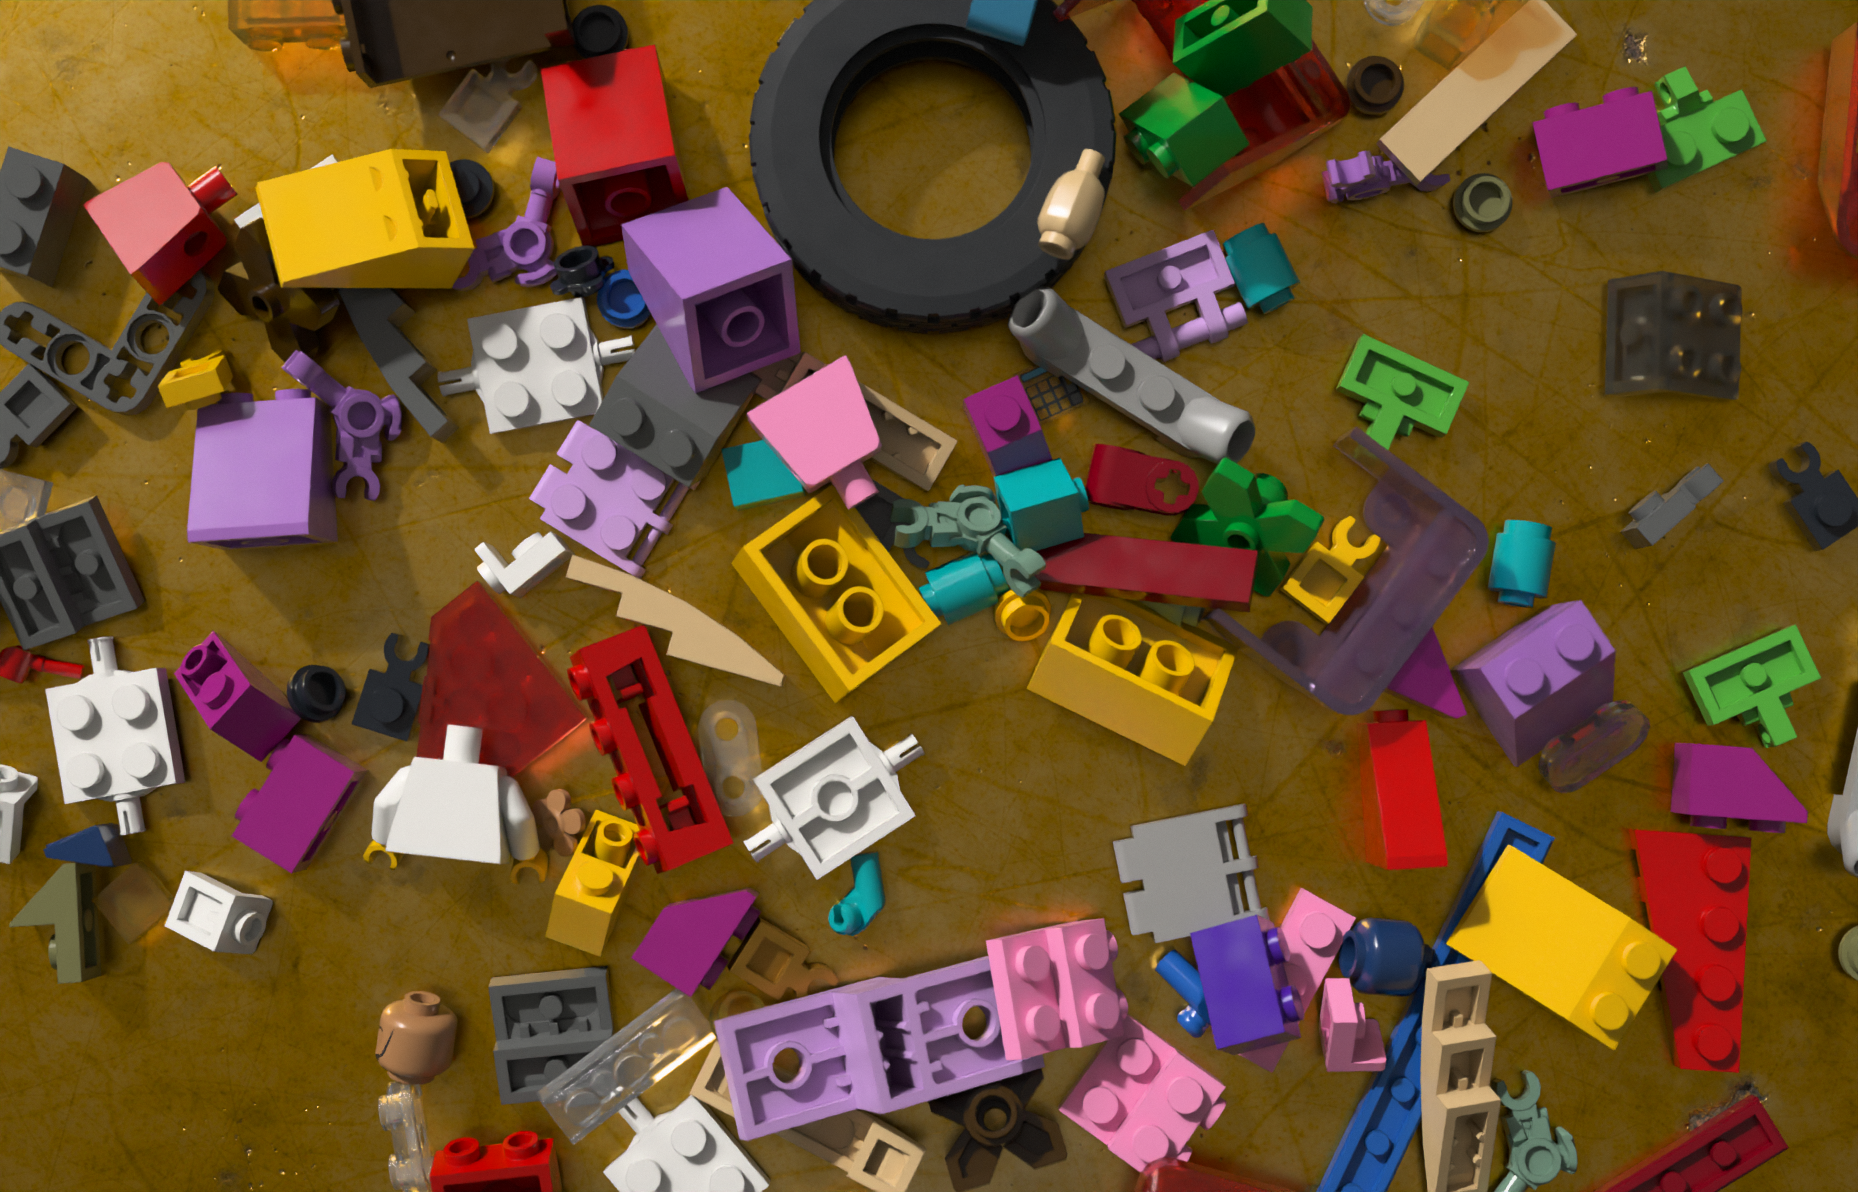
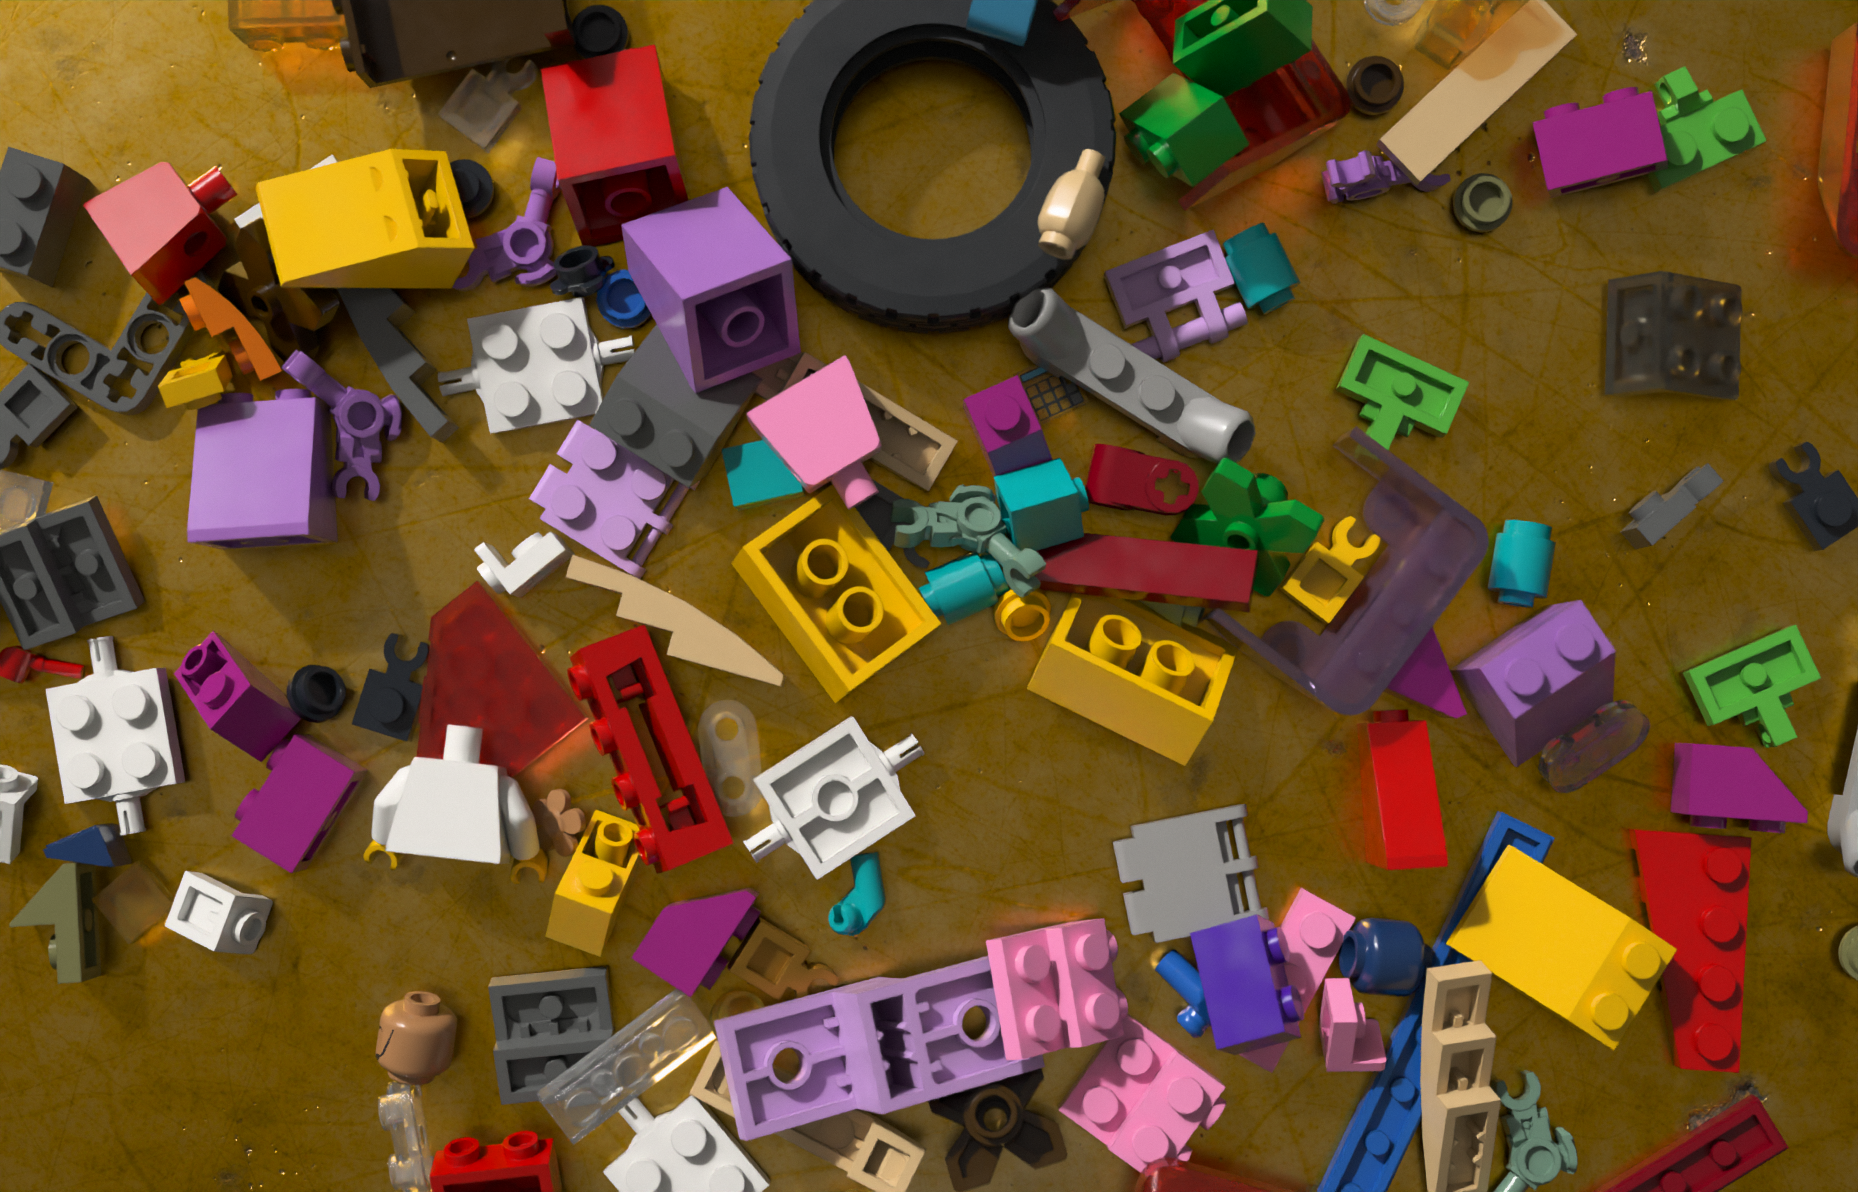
none -> orange slope [179,277,282,381]

